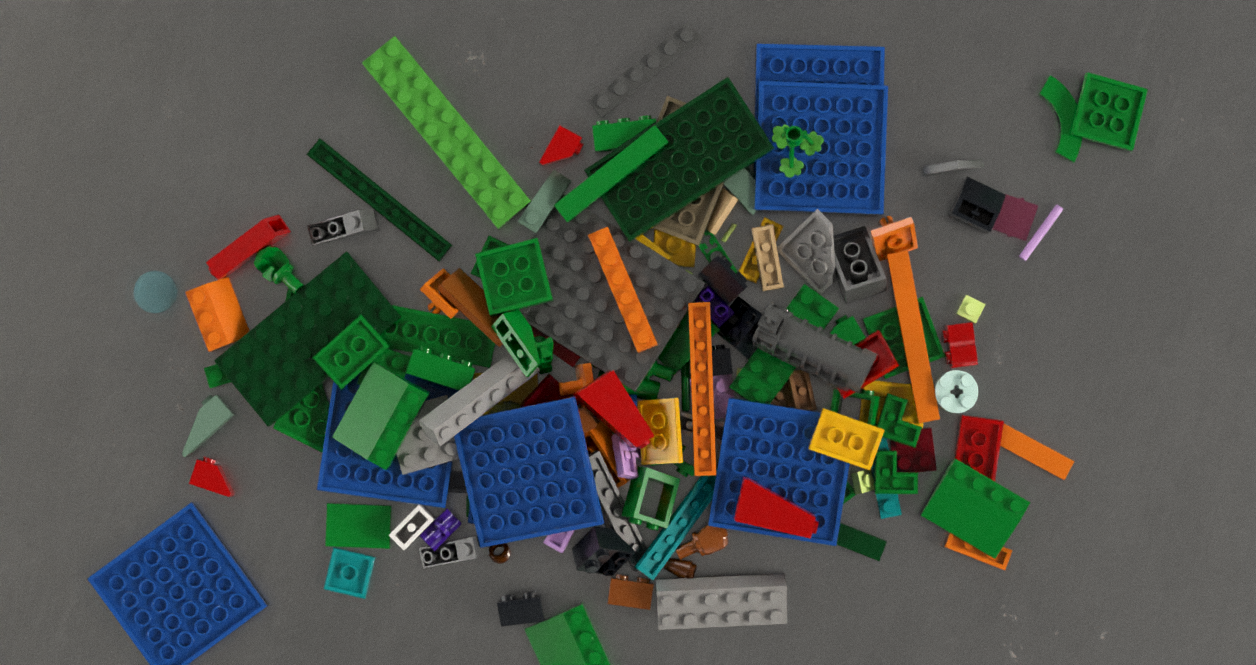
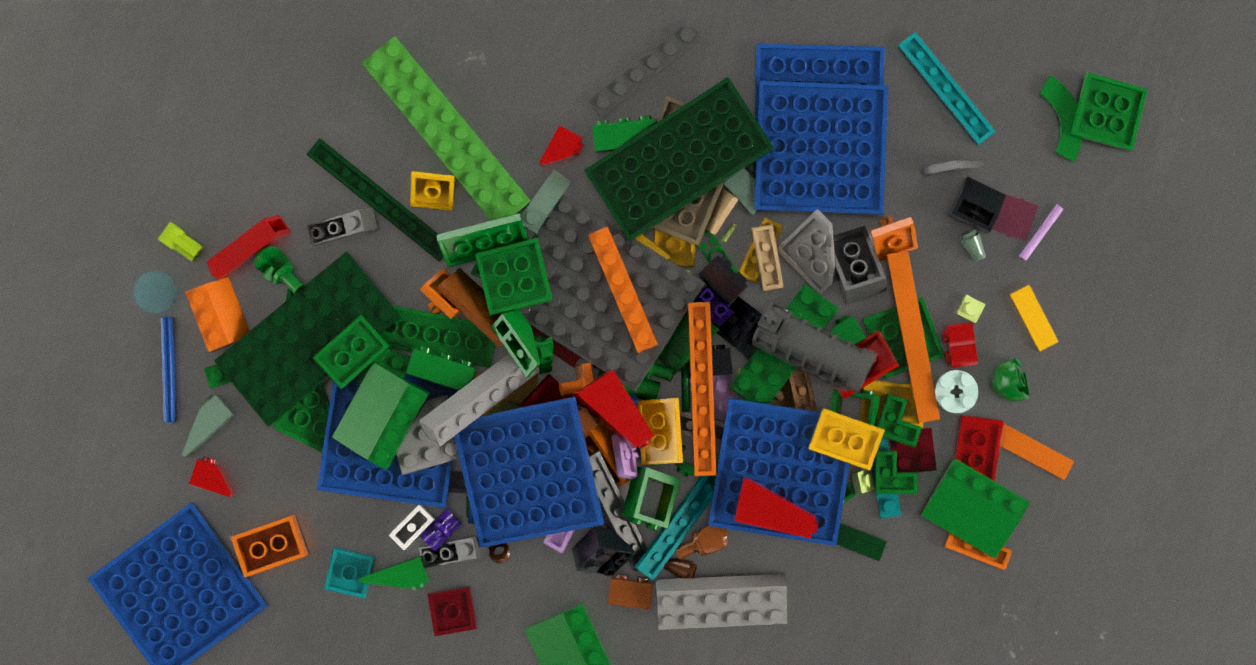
green tile [325,503,392,549] -> none
black slope [497,591,545,627] -> none
green tile [554,125,669,222] -> none
bright green plant [771,125,824,178] -> none
none -> lime piece [158,222,203,262]
none -> blue axle [161,317,176,423]
none -> orange brick [230,514,309,578]
none -> green slope [357,557,428,591]
none -> yellow slope [410,171,456,211]
none -> dark red plate [427,586,477,636]
none -> green plate [436,213,529,267]
none -> teal plate [898,32,996,145]
none -> sand green cone [960,228,986,262]
none -> green cylinder [992,358,1030,402]
none -> yellow tile [1009,285,1059,351]

